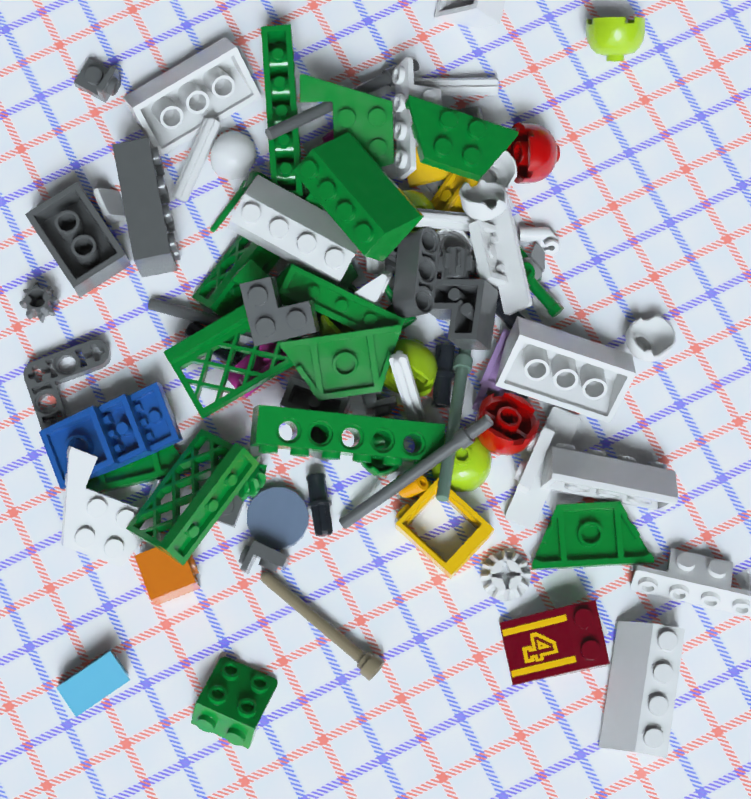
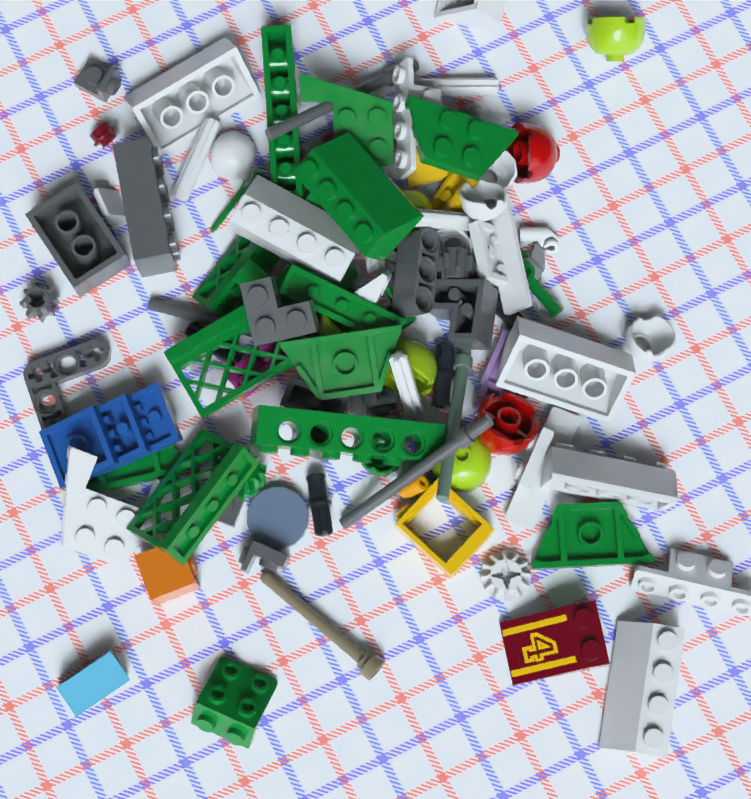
none -> dark red plate [89,121,117,148]

